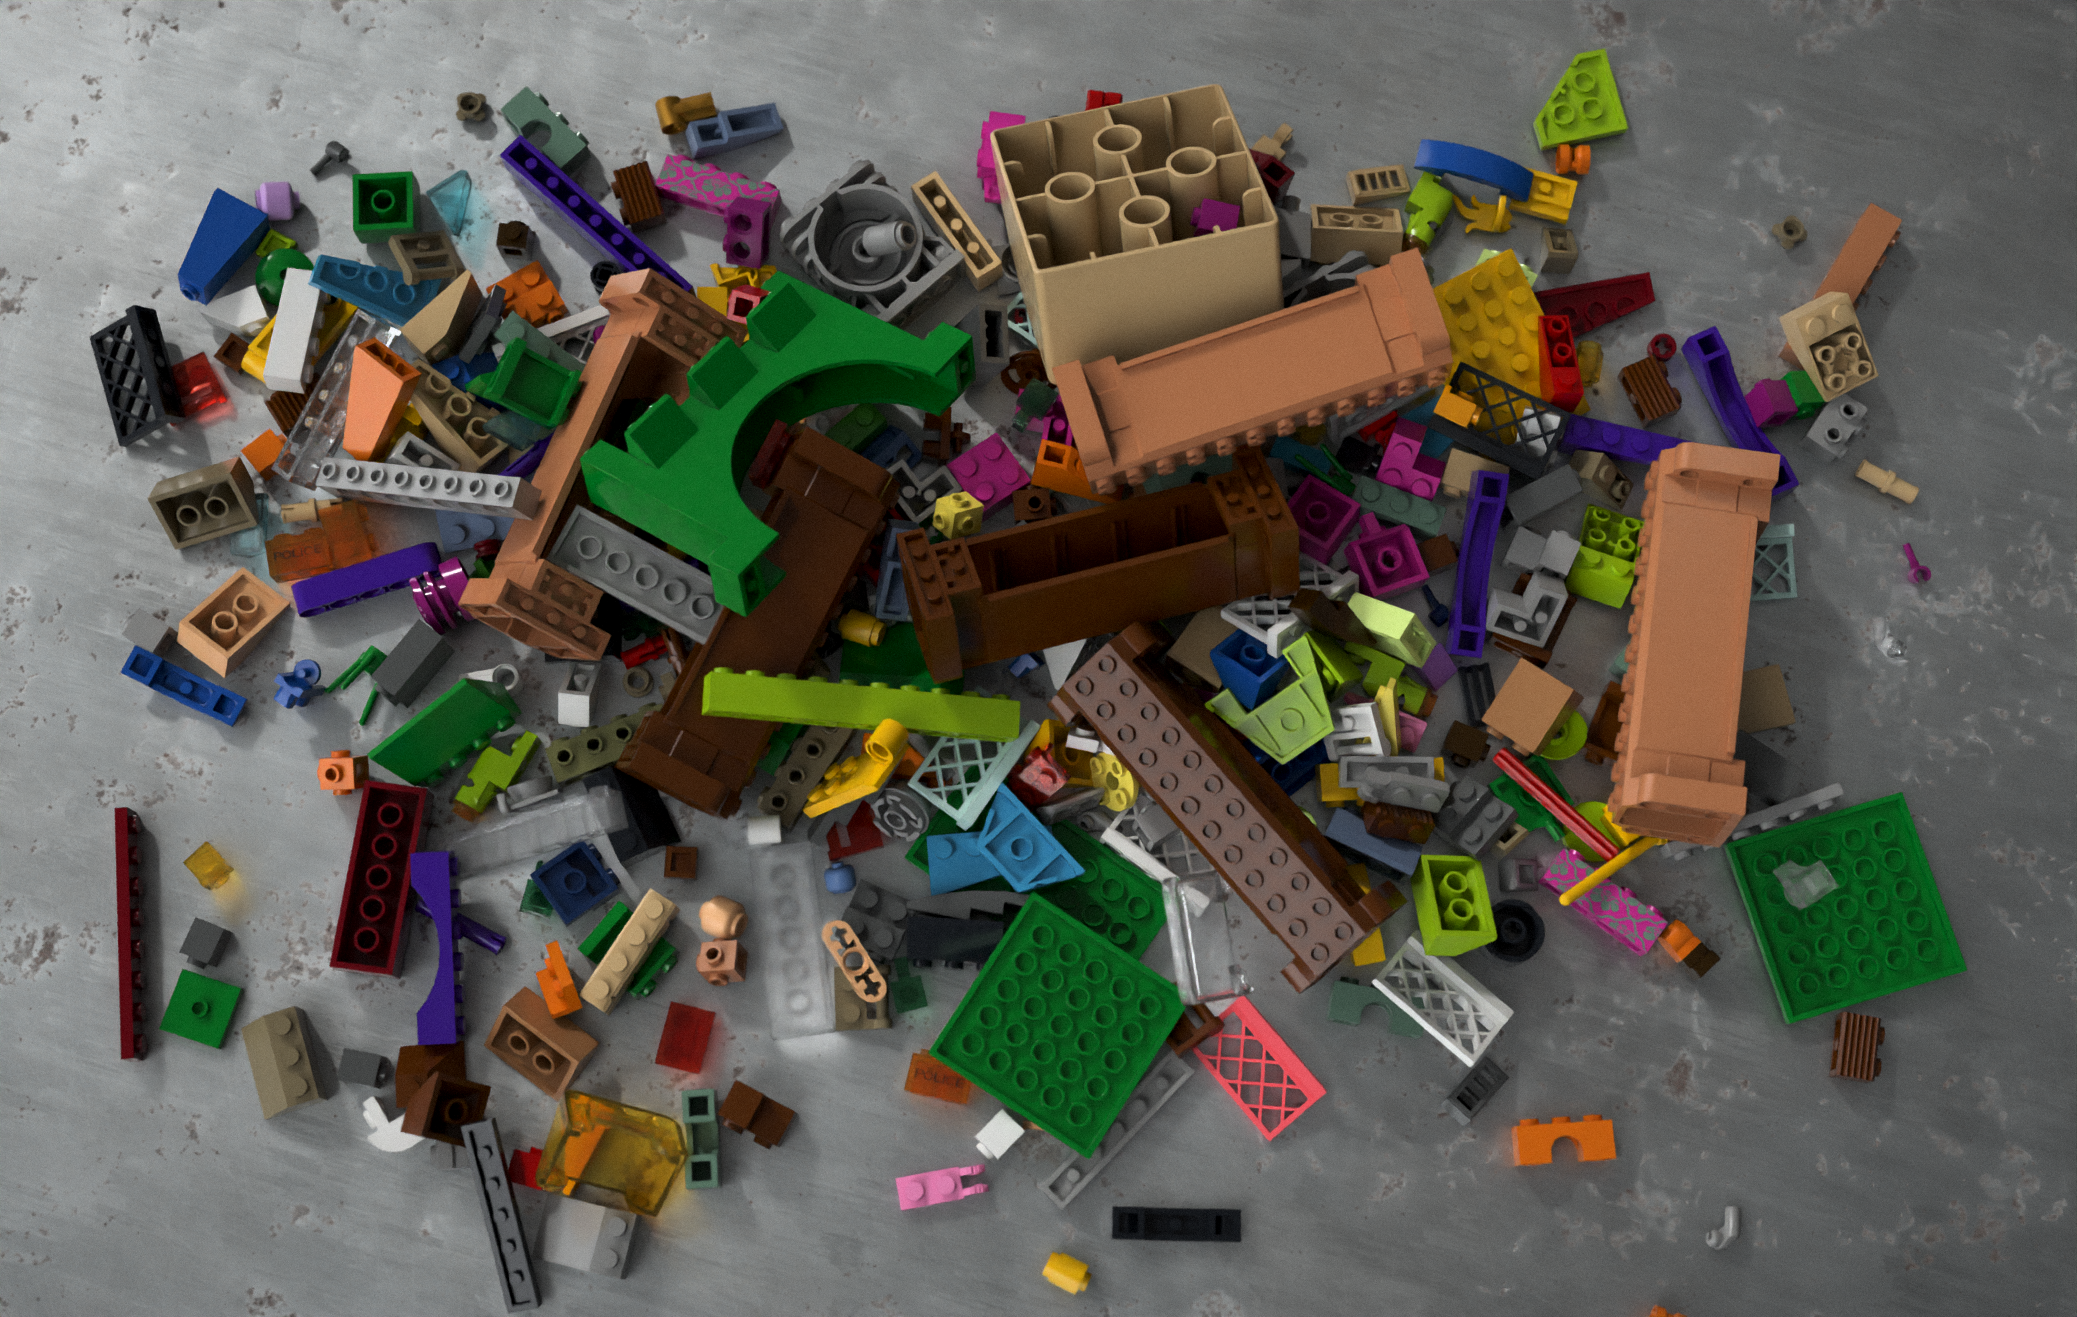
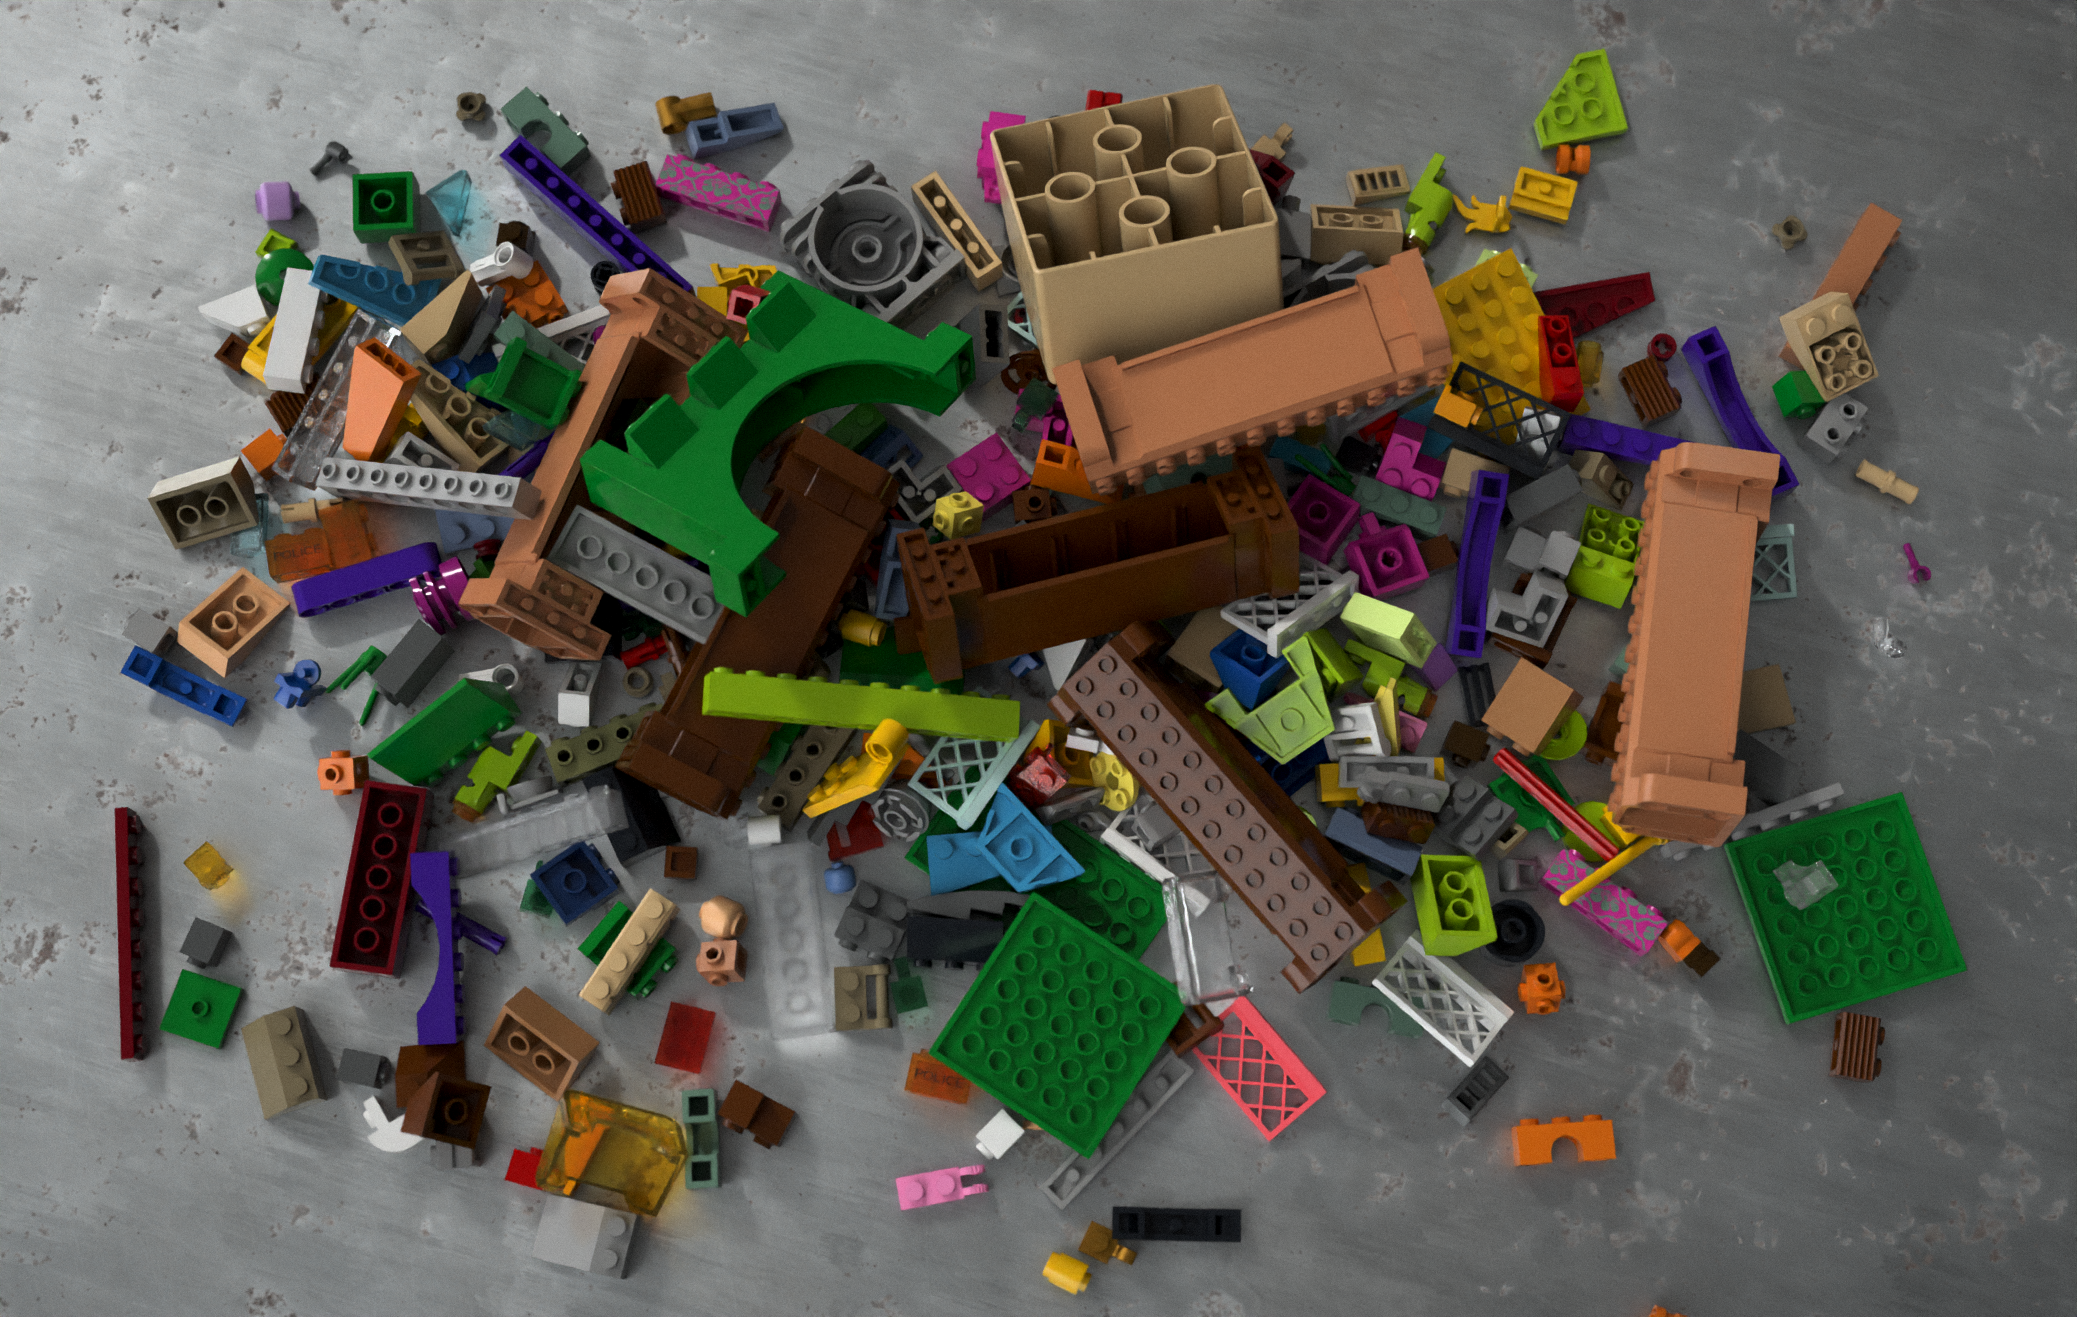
black fence [89,305,186,447] -> none
clear red plate [170,352,228,427] -> none
blue slope [178,188,270,306] -> none
black plate [461,1117,542,1314] -> none
orange bracket [536,941,583,1019] -> none
magenta brick [723,197,772,269] -> none
clear red plate [748,419,792,490] -> none
light nougat beam [822,920,887,1002] -> none
light grey head [863,220,917,257] -> none
reddish brown hips [921,407,971,467] -> none
magenta brick [1190,198,1240,237] -> none
dark brown slope [1288,588,1377,646] -> none
blue slope [1414,139,1534,202] -> none
dark blue hand [1421,584,1449,627] -> none
dark tan slope [1540,227,1578,274] -> none
light grey arm [1706,1206,1741,1250] -> none
magenta brick [1744,378,1798,428] -> none
none -> white piece [470,242,533,287]
none -> reddish brown slope [893,615,922,655]
none -> pearl gold plate [1078,1221,1137,1266]
none -> orange brick [1518,963,1565,1015]

